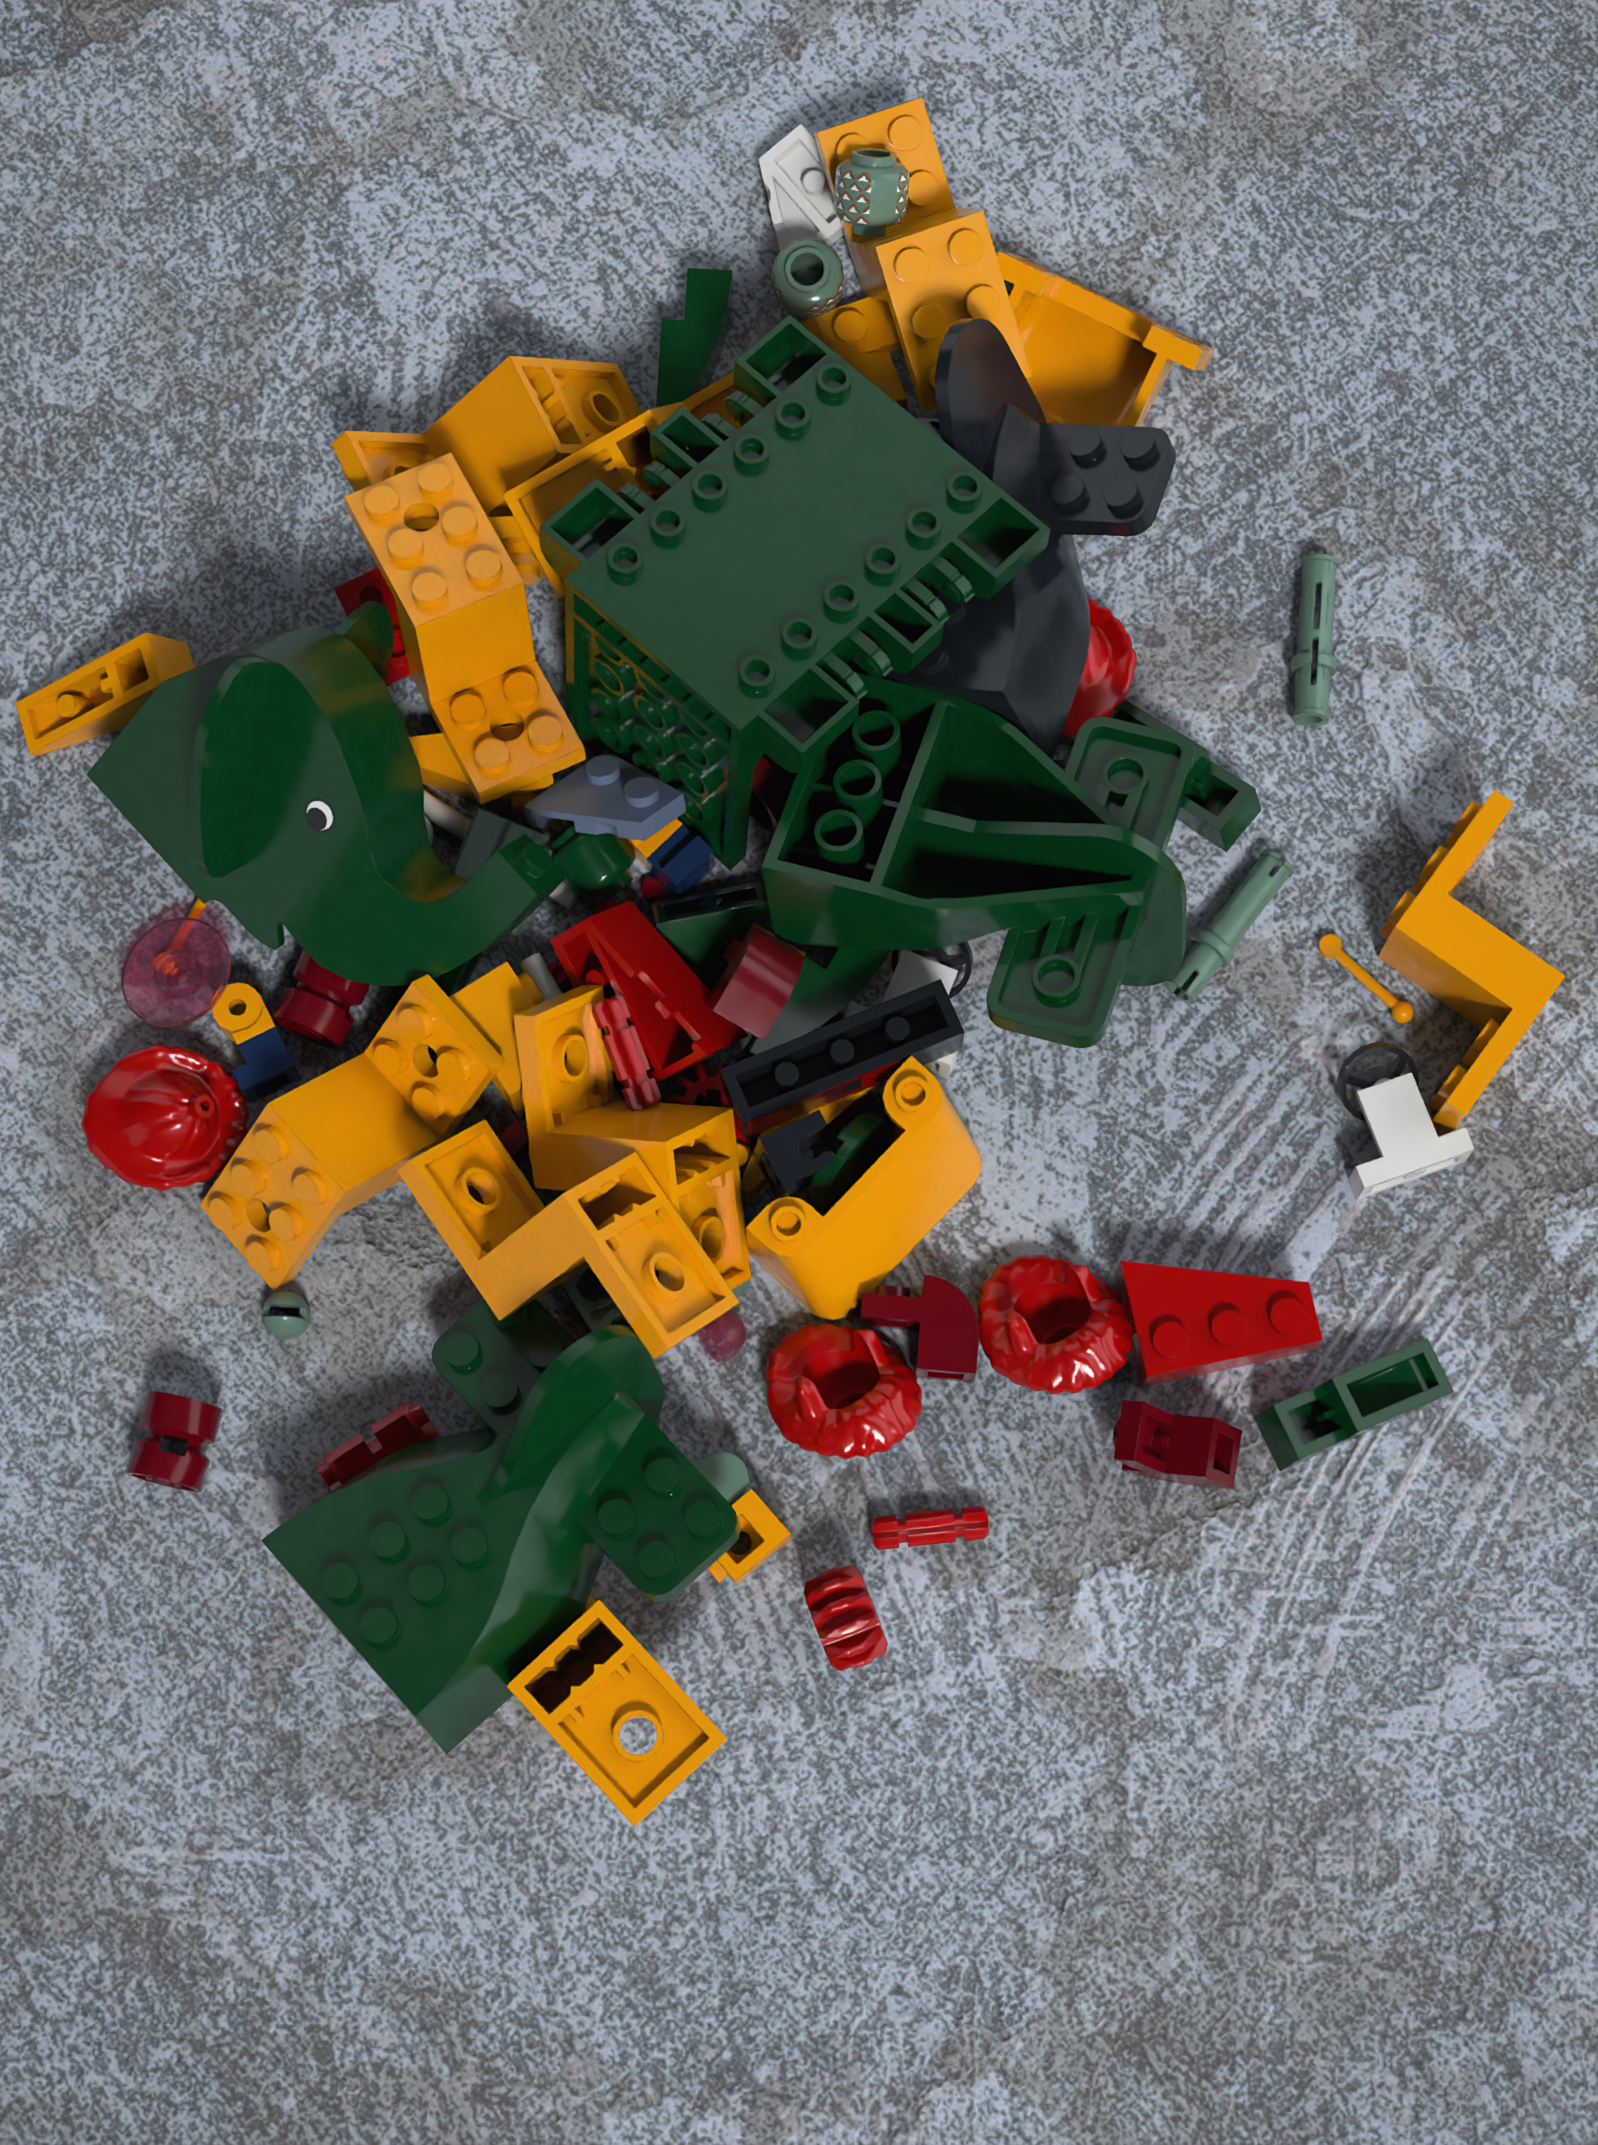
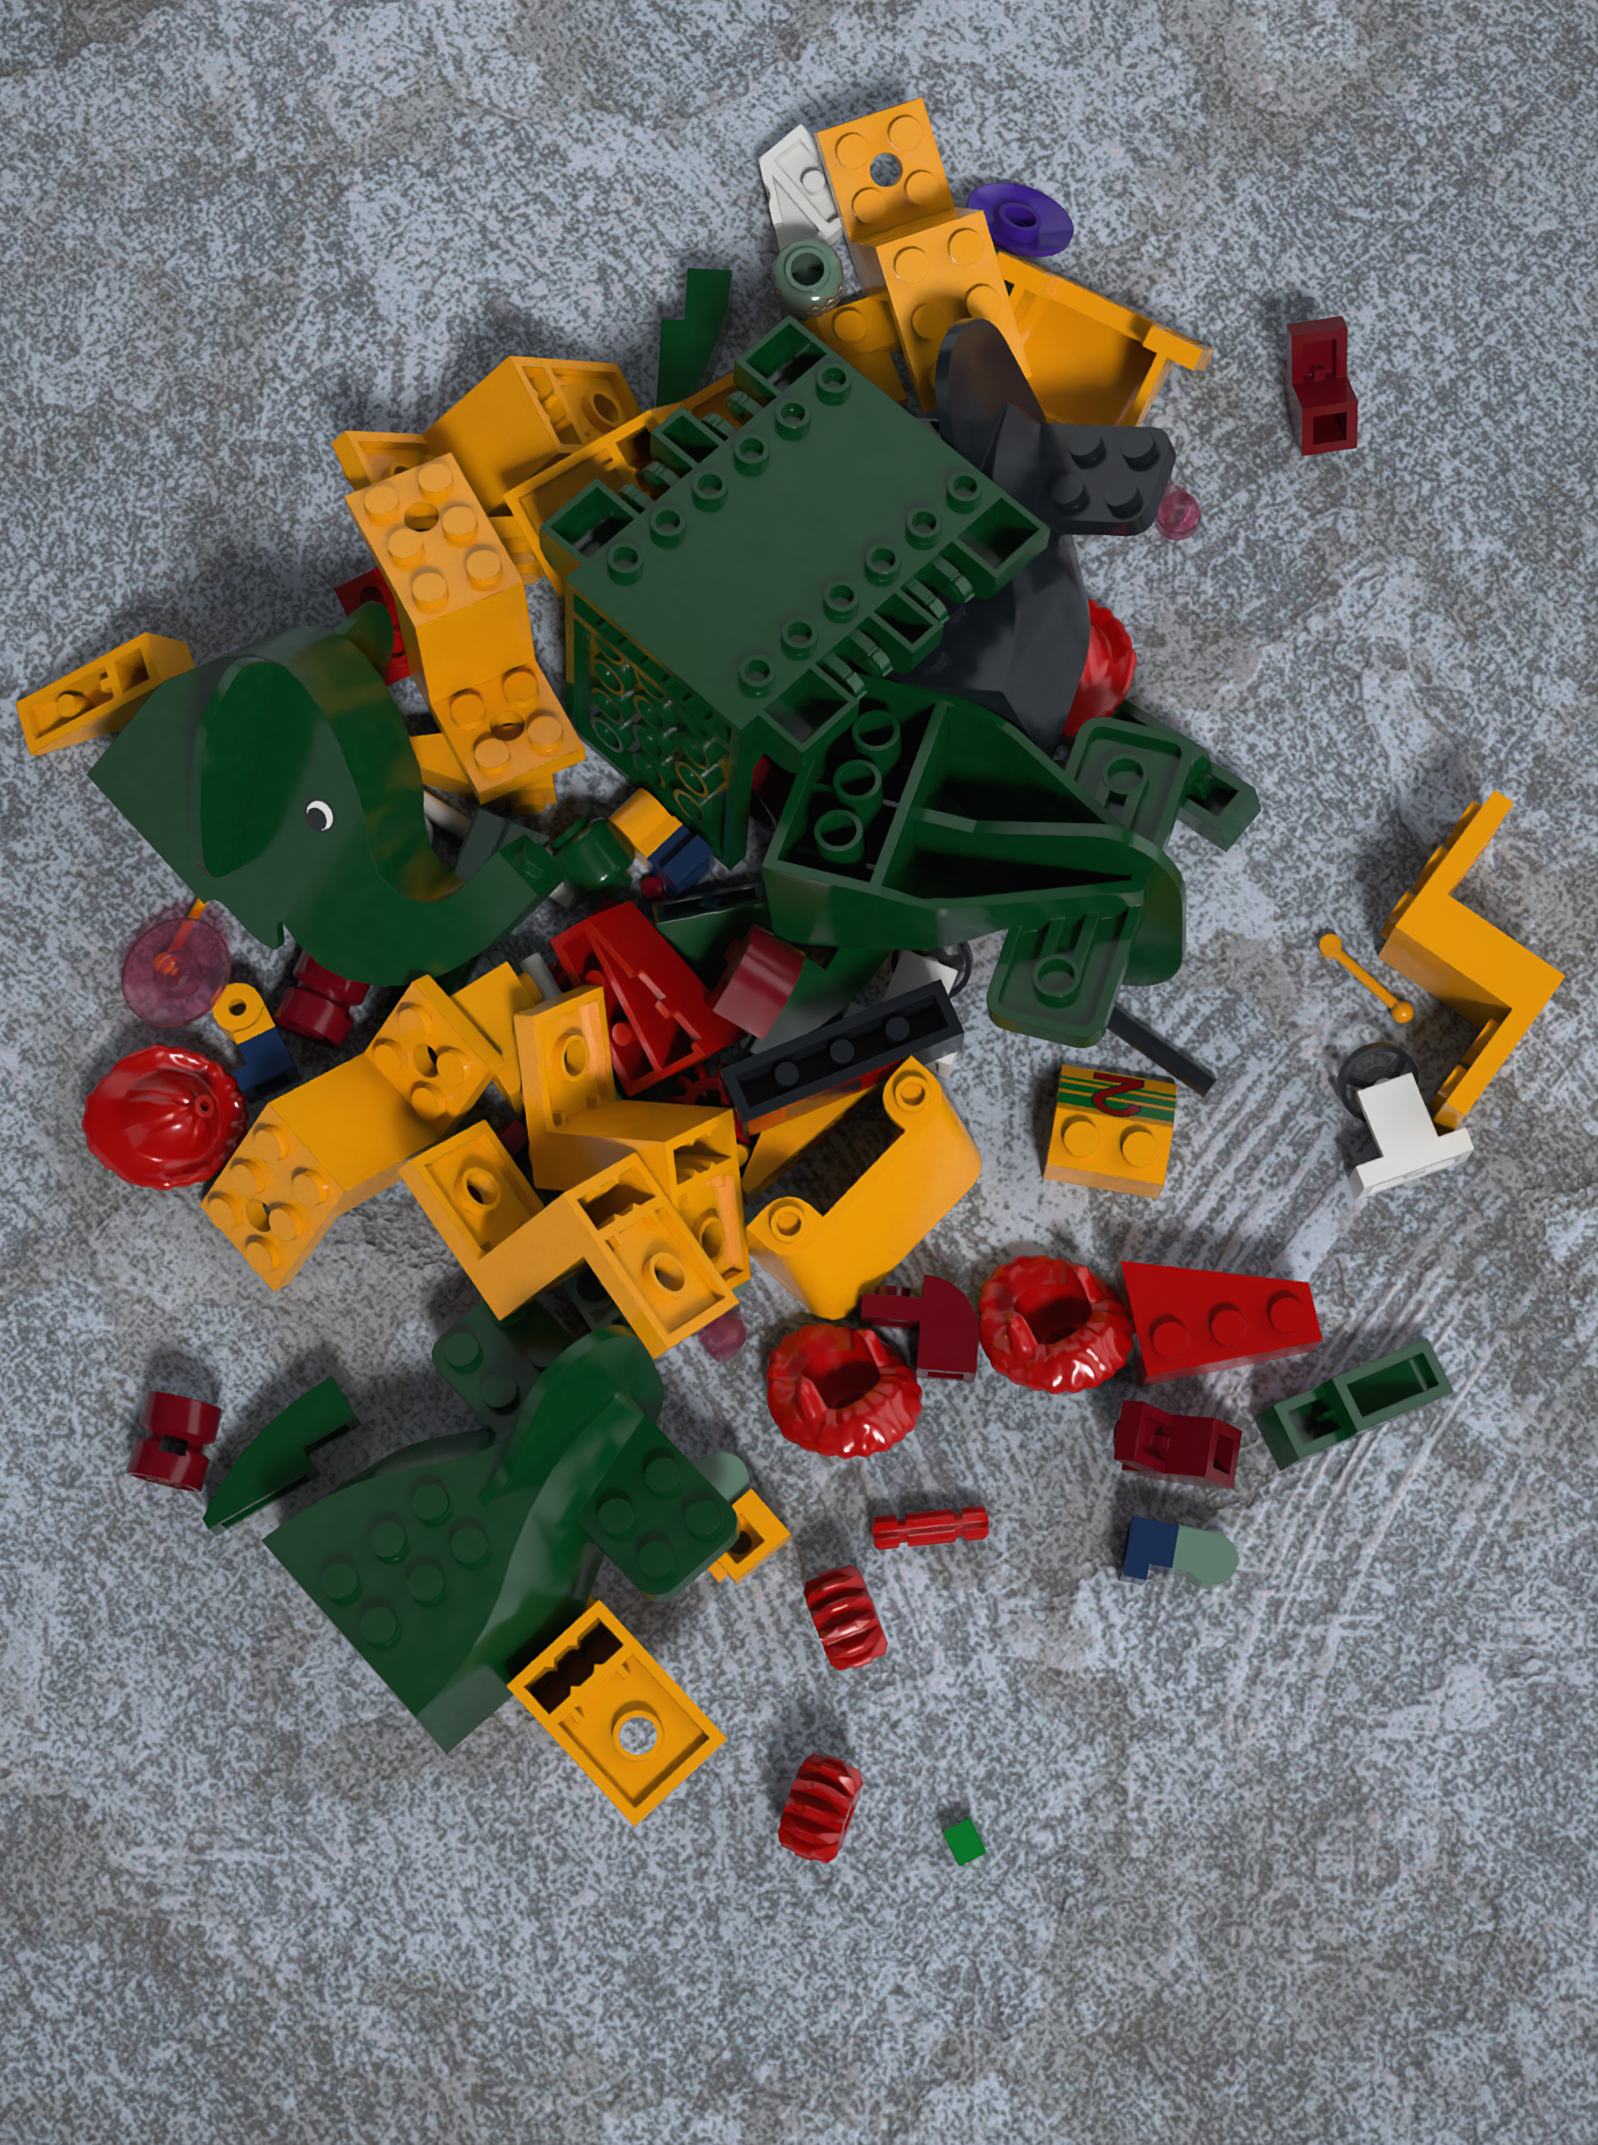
sand green hinge [262,1290,311,1340] -> none
red hinge [316,1401,441,1491] -> none
sand blue wing [524,750,686,841] -> none
red axle [591,995,661,1111] -> none
black hinge [753,1110,834,1200] -> none
dark green tile [807,1112,895,1216] -> none
sand green head [833,148,909,237] -> none
sand green pin [1163,849,1295,1004] -> none
sand green pin [1290,553,1338,726] -> none
none -> dark green slope [202,1376,362,1536]
none -> red gear [777,1753,863,1863]
none -> green piece [942,1818,987,1867]
none -> dark purple dish [965,182,1074,257]
none -> light orange slope [1042,1064,1177,1199]
none -> black bar [1107,1006,1217,1098]
none -> leg [1118,1516,1238,1589]
none -> clear pink hinge [1154,491,1201,541]
none -> dark red brick [1282,316,1358,456]

